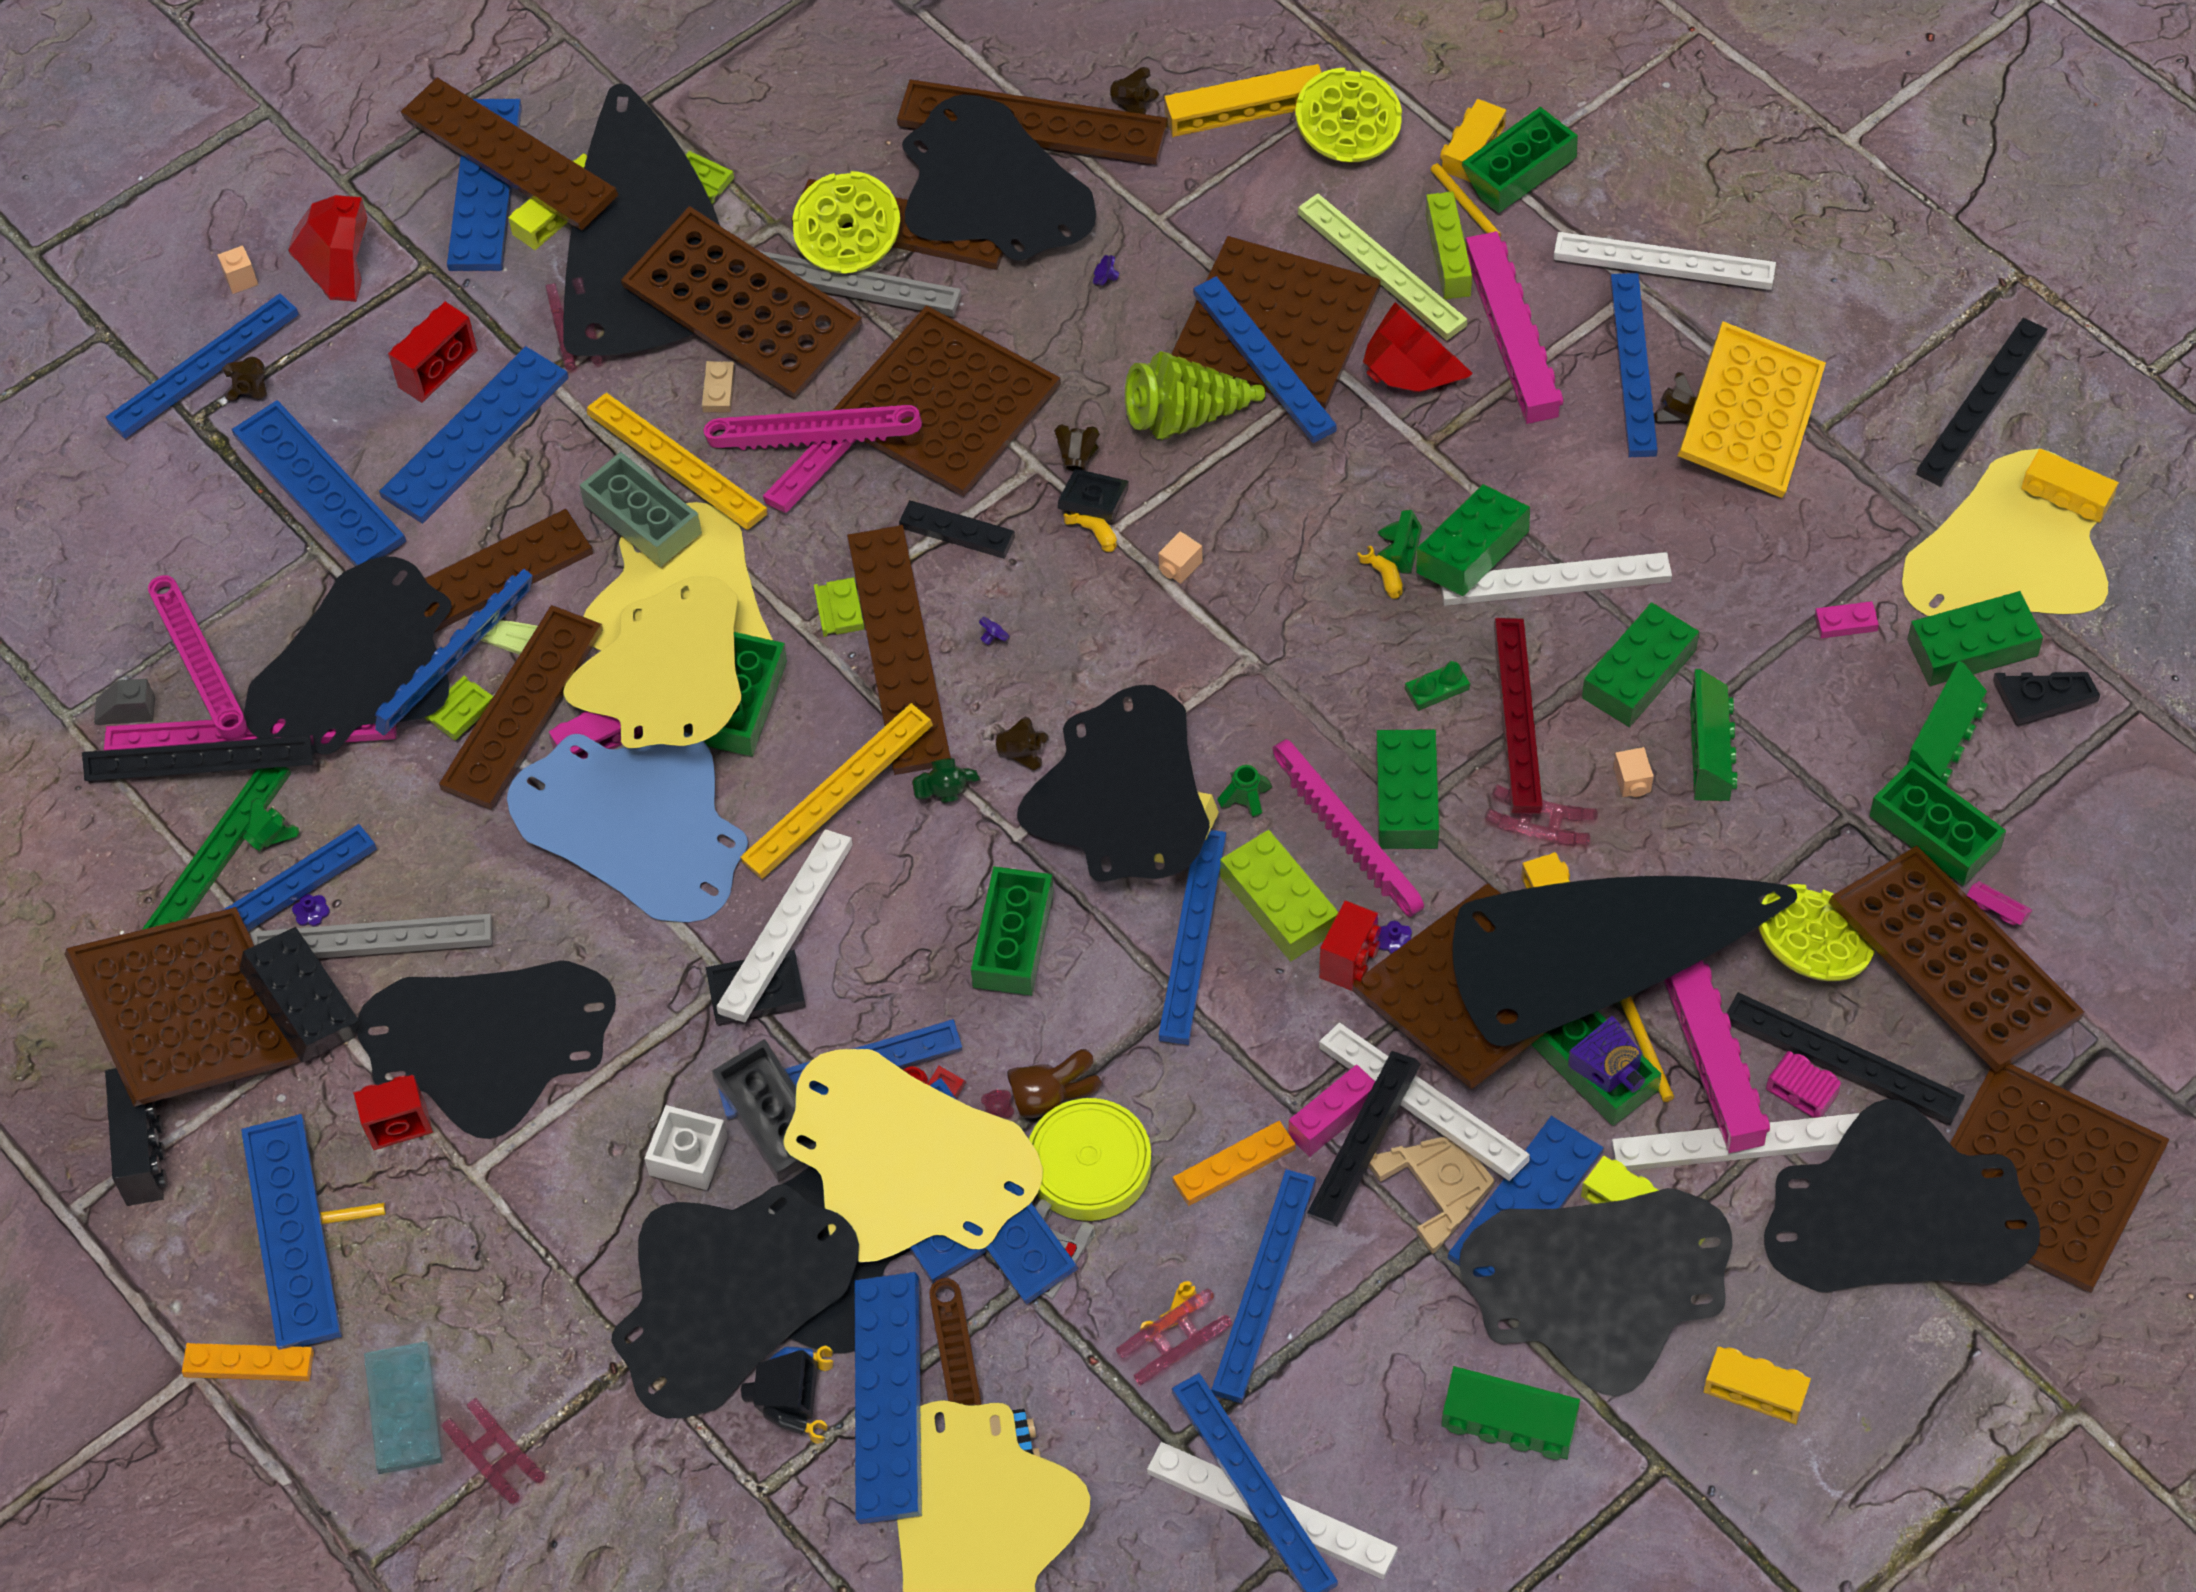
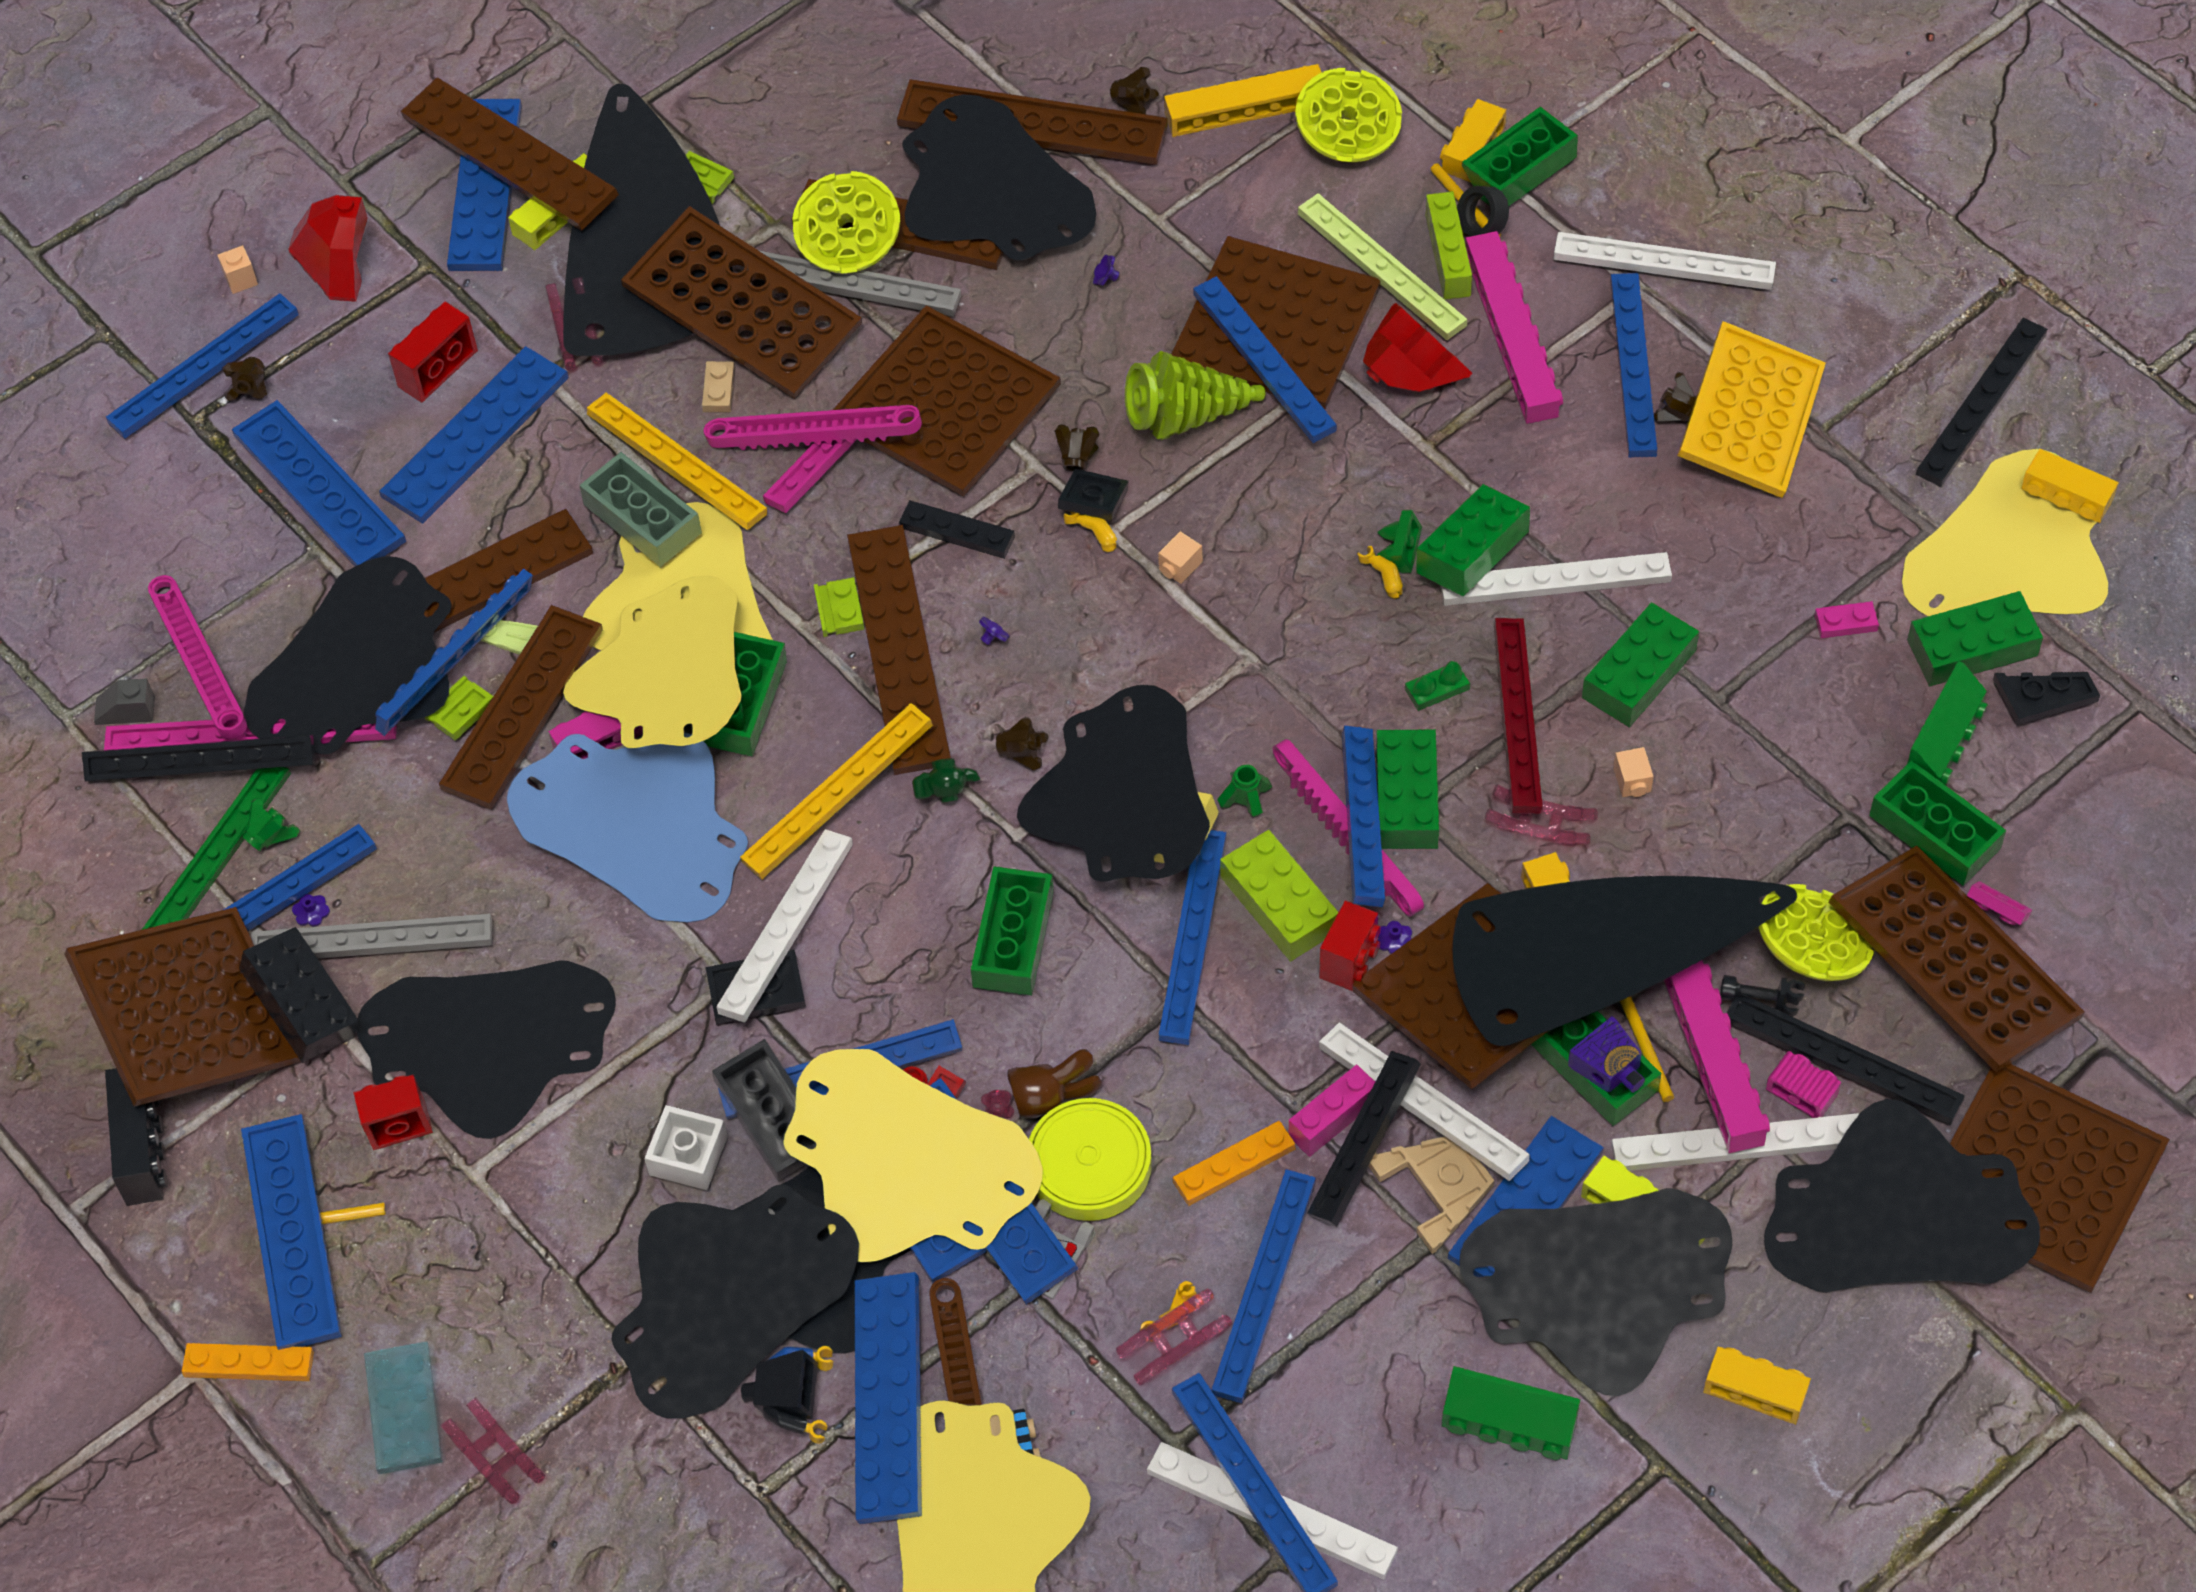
green slope [1690,669,1737,801] -> none
none -> blue plate [1342,725,1385,907]
none -> black tyre [1457,186,1509,237]
none -> black bar [1720,975,1805,1017]

